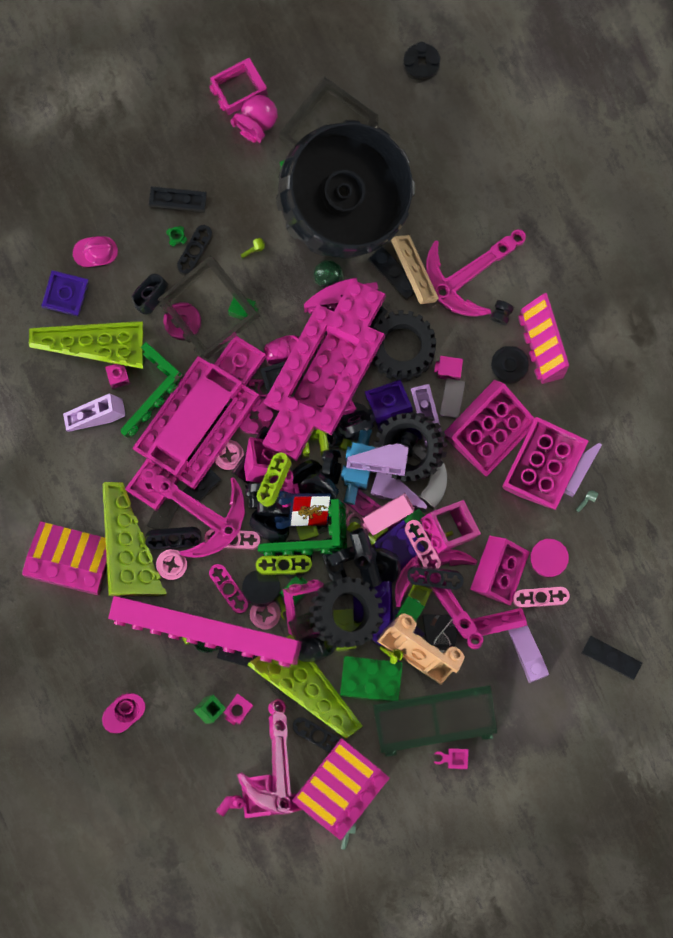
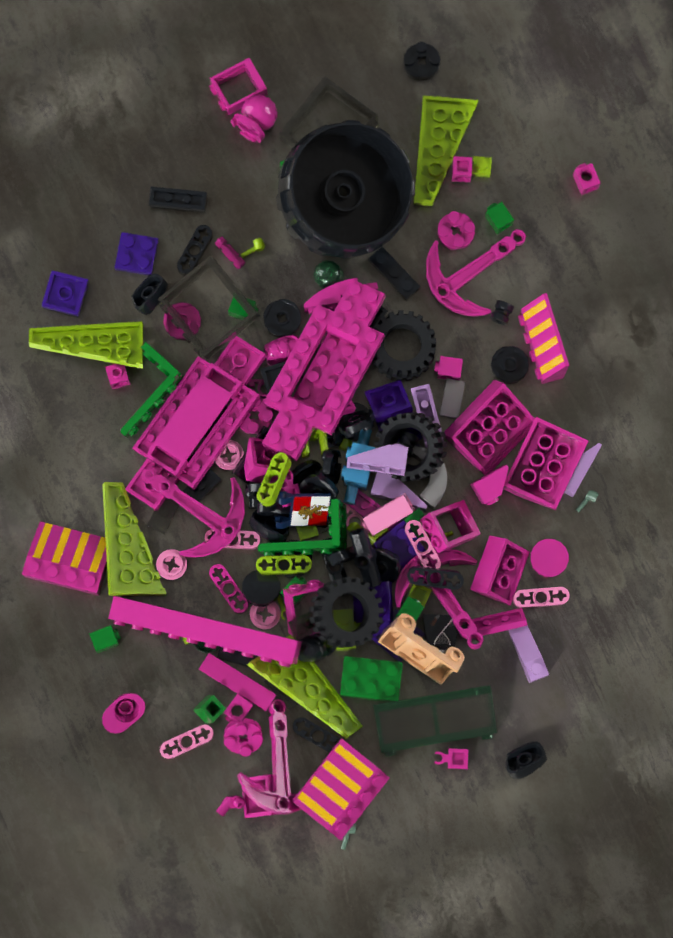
lavender slope [63,393,126,432] -> none
dark pink piece [73,236,118,267] -> none
black beam [145,527,201,549] -> none
green plate [166,226,187,246] -> none
lime hand [380,646,403,664] -> none
tan plate [391,235,439,304] -> none
black plate [581,636,643,680] -> none
none -> green brick [89,625,121,653]
none -> dark purple plate [114,232,159,276]
none -> bright pink beam [160,725,214,759]
none -> dark pink slope [198,653,276,711]
none -> dark pink axle [215,237,245,269]
none -> dark pink plate [224,718,263,757]
none -> black plate [263,299,301,337]
none -> lime wing [414,95,479,206]
none -> dark pink plate [438,211,475,250]
none -> dark pink brick [452,157,472,182]
none -> dark pink slope [470,465,509,505]
none -> lime plate [472,156,492,178]
none -> green brick [485,202,514,235]
none -> black piece [506,741,547,779]
none -> dark pink brick [573,163,601,195]

